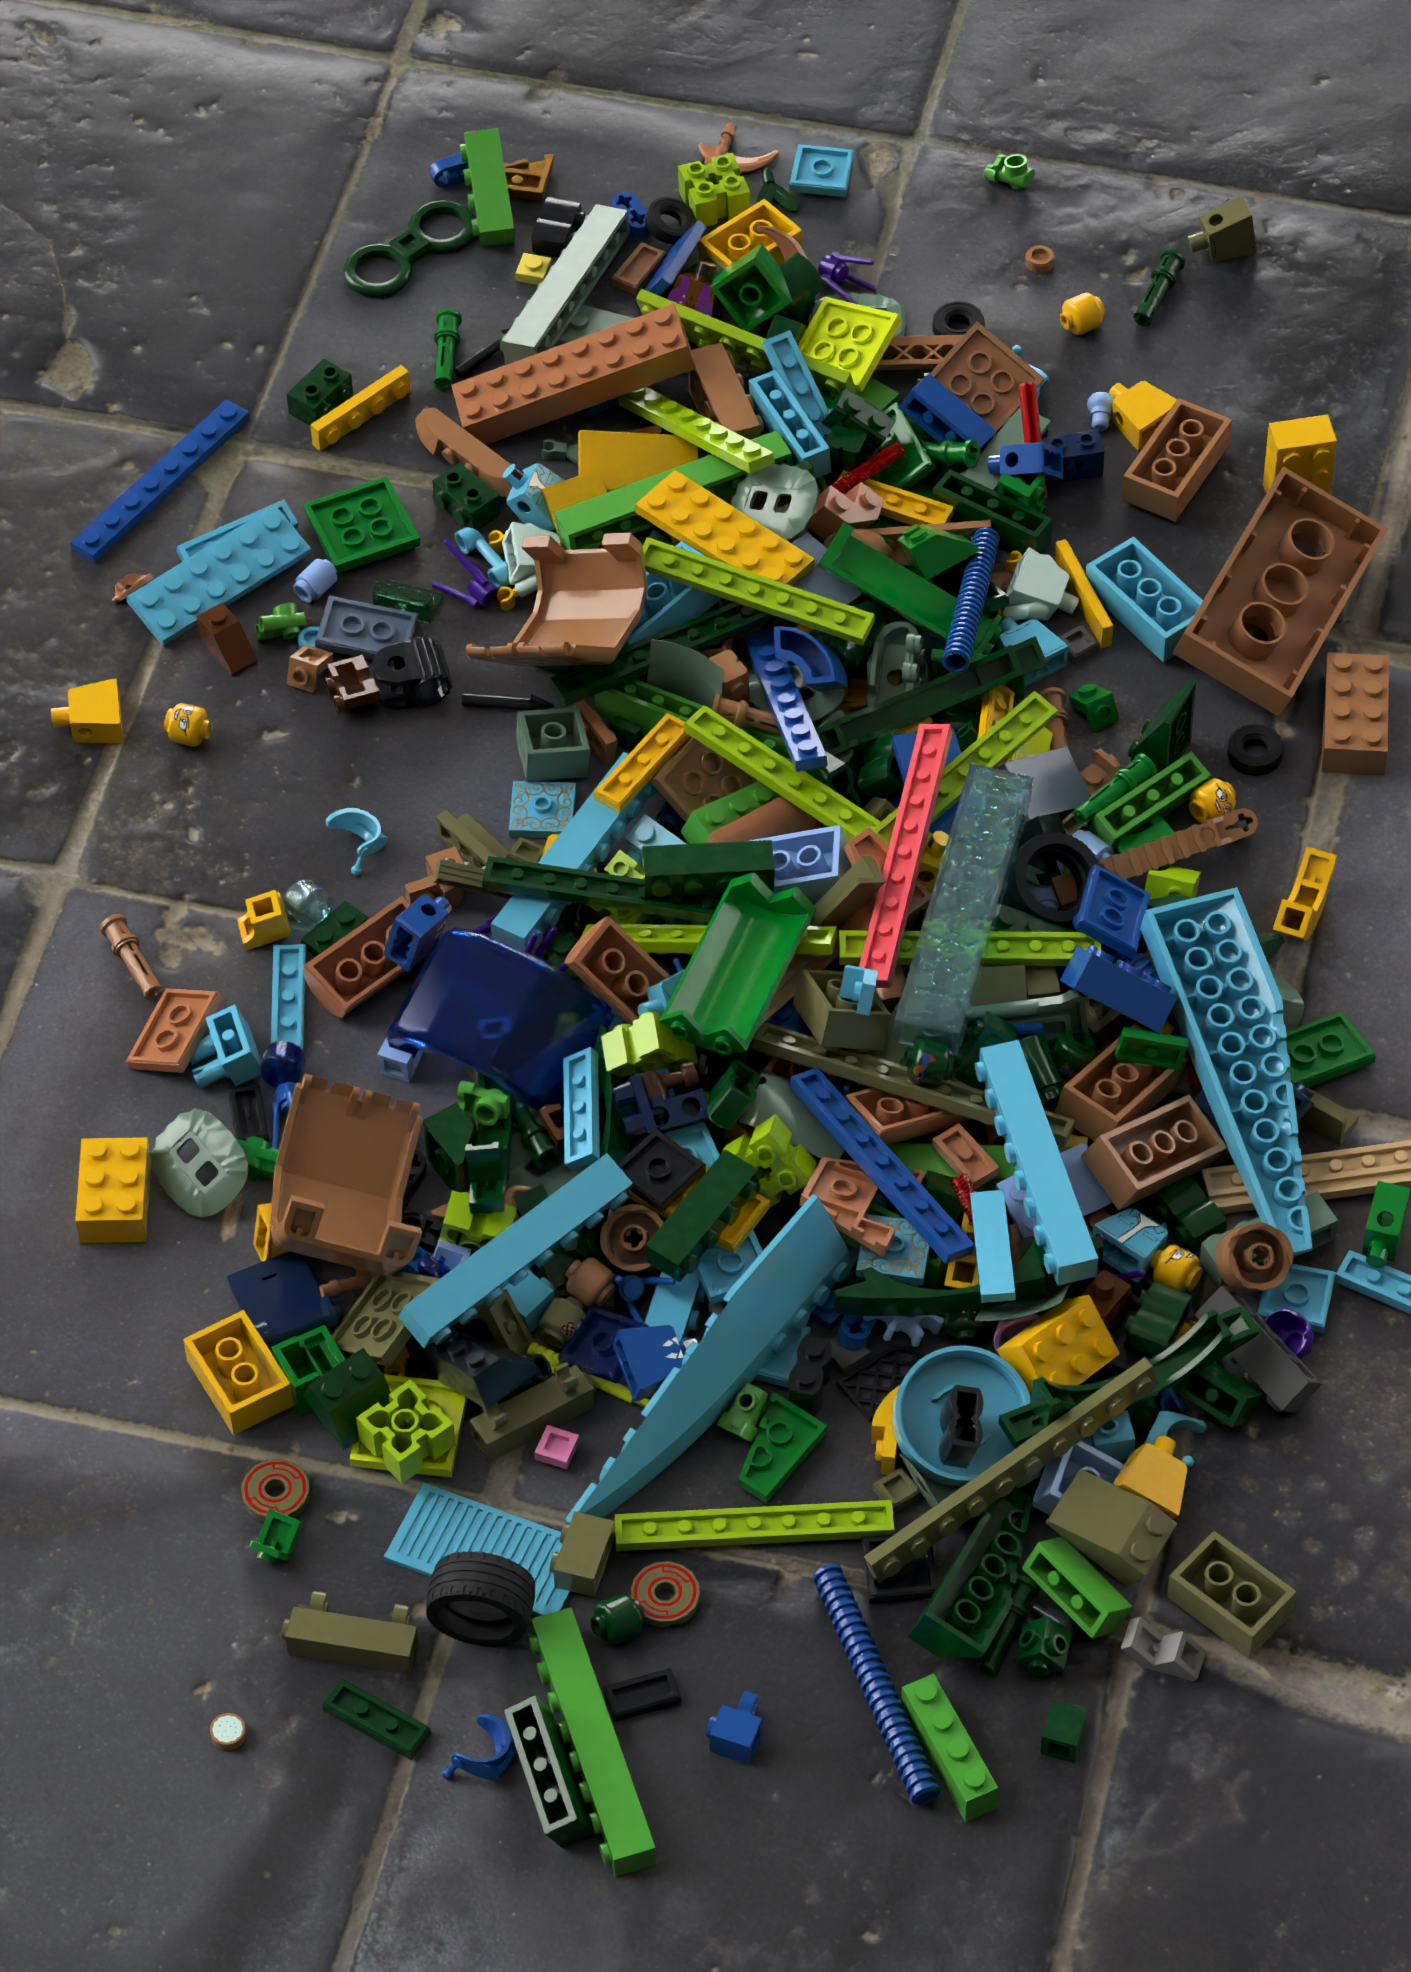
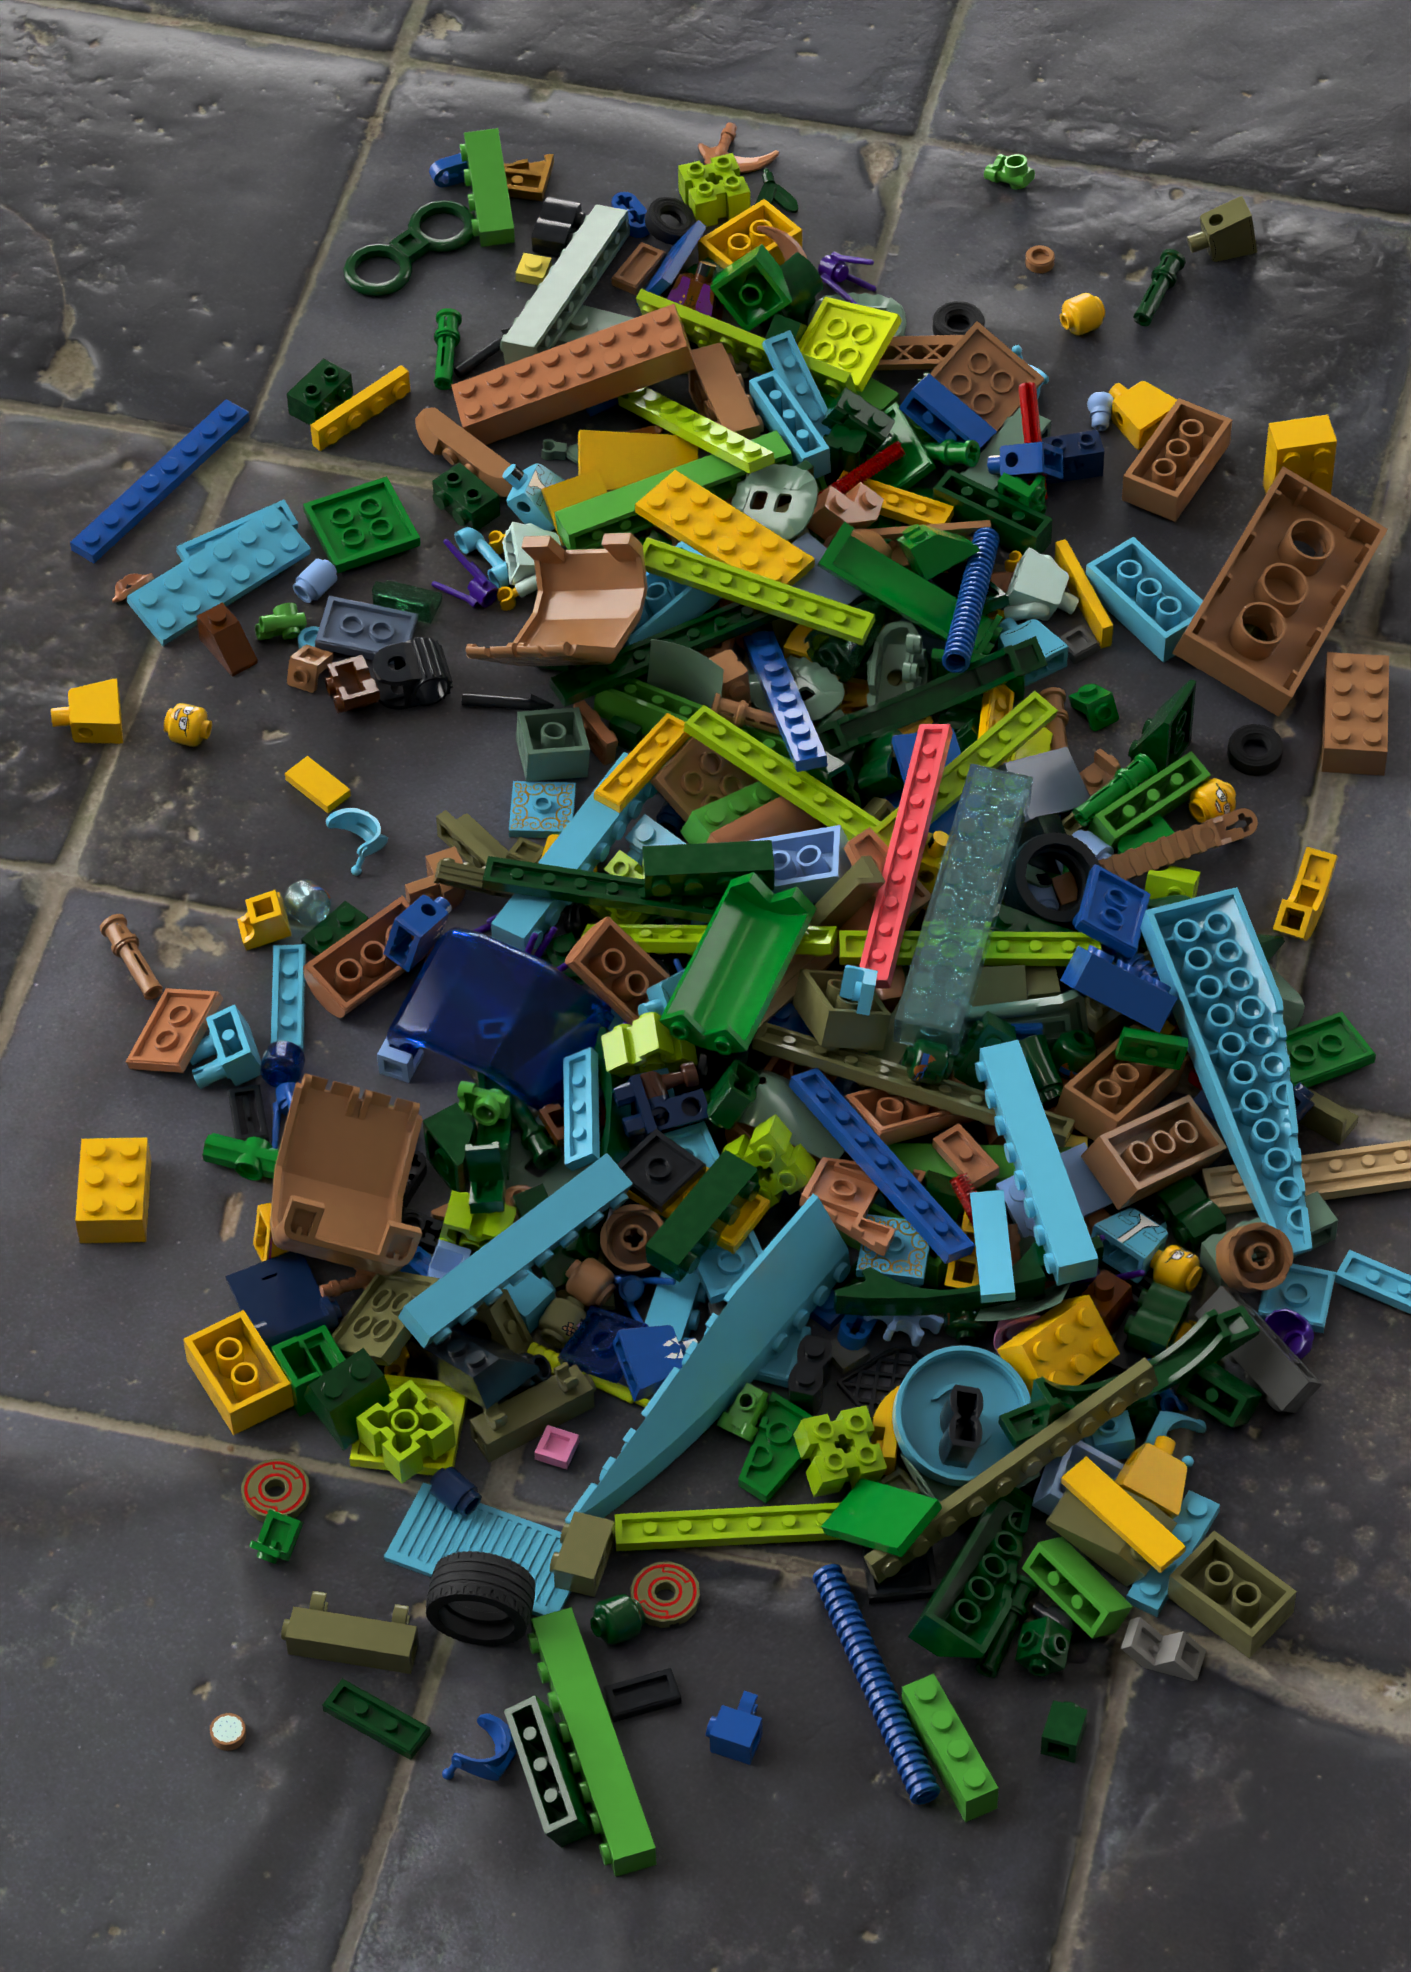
sand green piece [150,1108,249,1217] -> none
clear blue hat [416,1254,452,1279] -> none
blue brick [774,626,848,691] -> none
medium azure plate [789,144,854,197] -> none
green torso [1362,1181,1411,1268] -> none
none -> yellow tile [285,756,351,813]
none -> dark blue brick [430,1467,482,1517]
none -> lime brick [793,1405,887,1497]
none -> green tile [821,1478,942,1557]
none -> yellow tile [1061,1456,1186,1573]
none -> medium azure plate [1126,1490,1220,1617]

